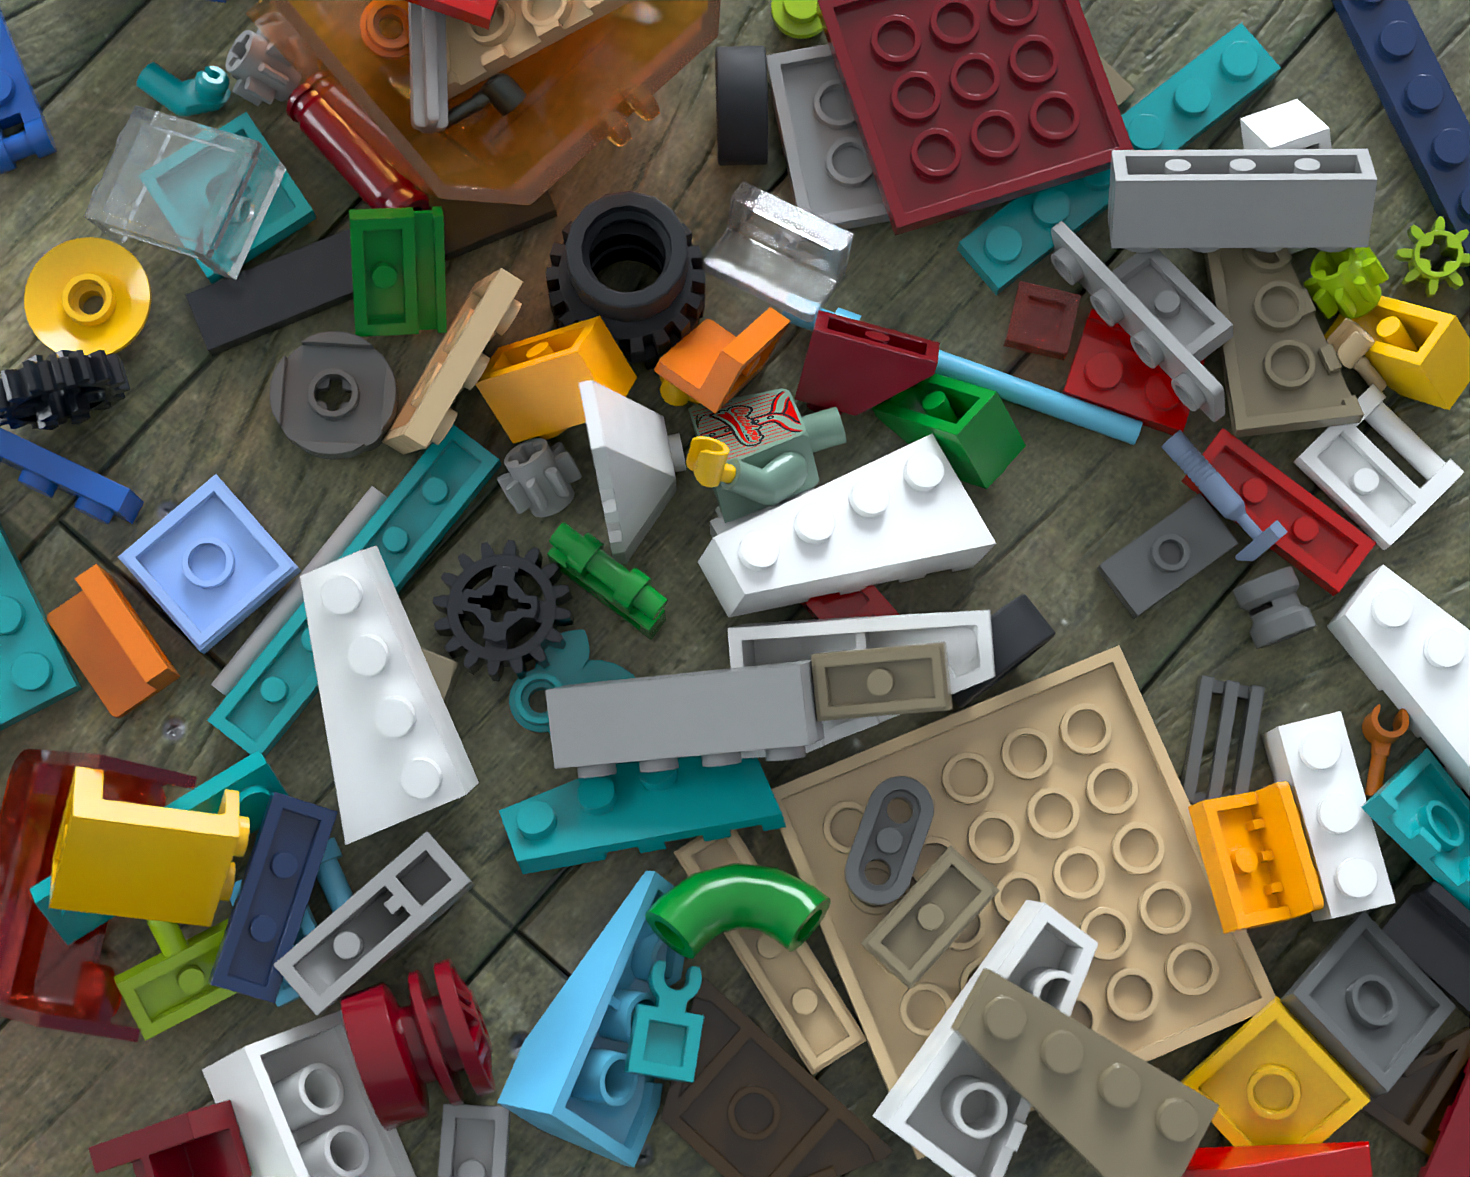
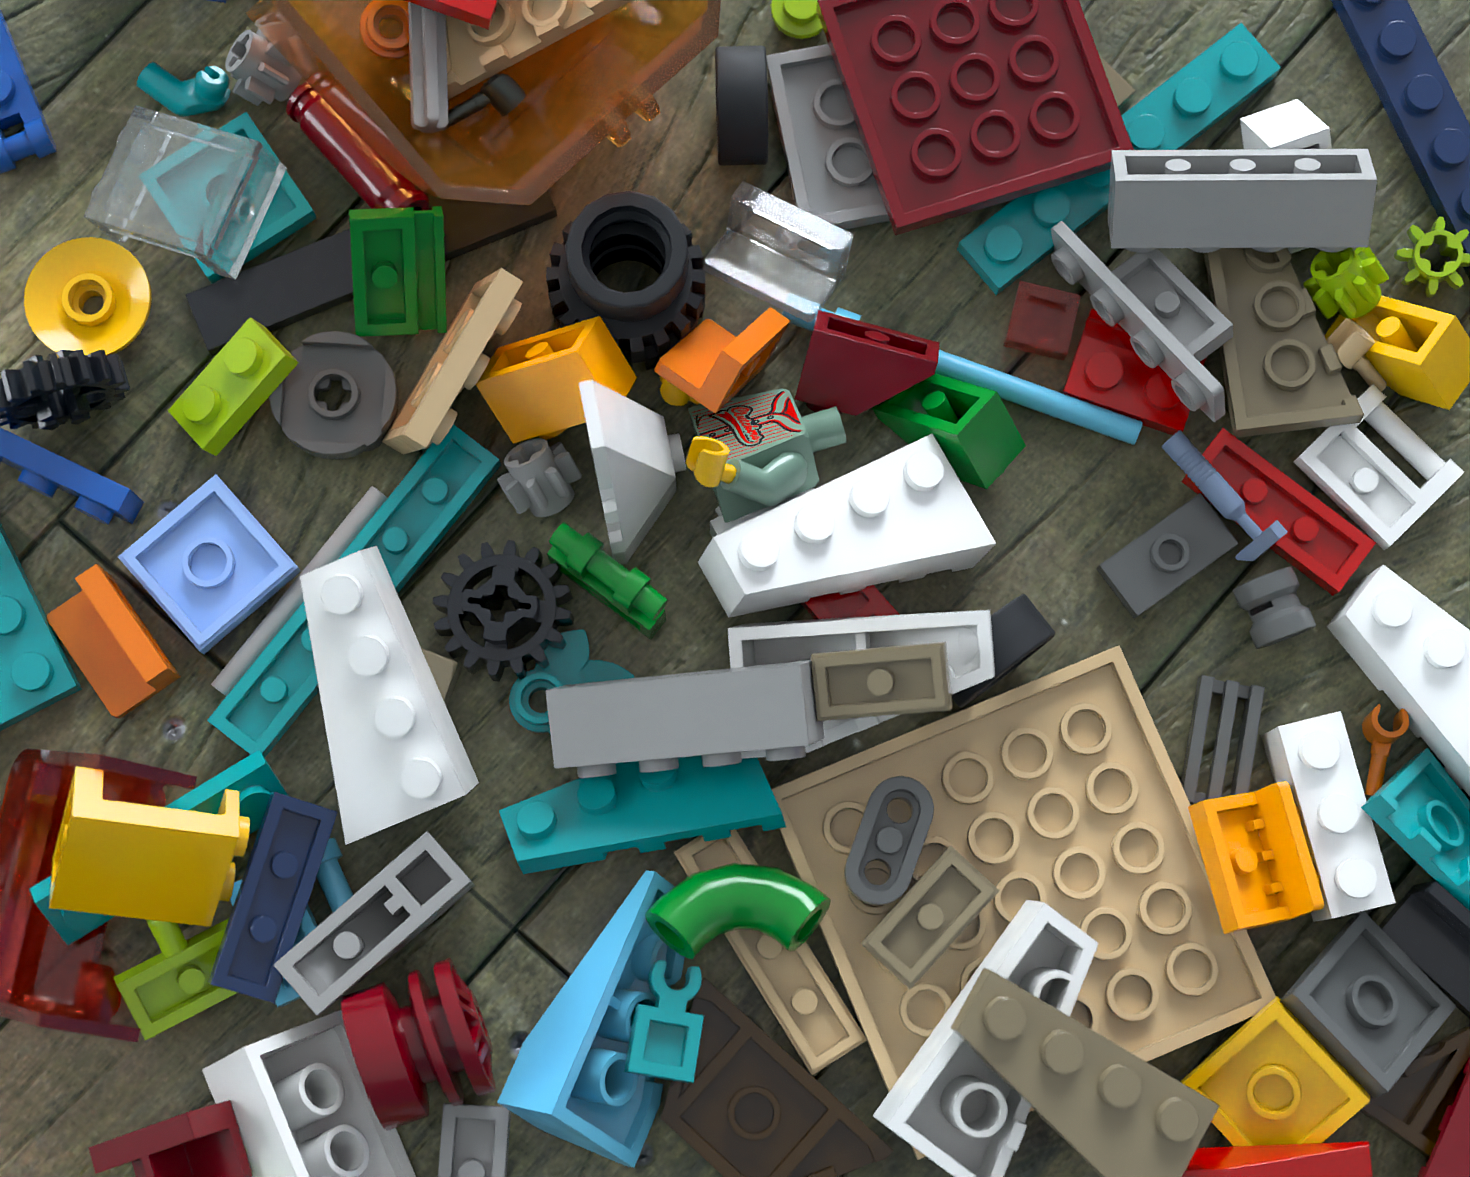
none -> lime plate [168,317,299,456]

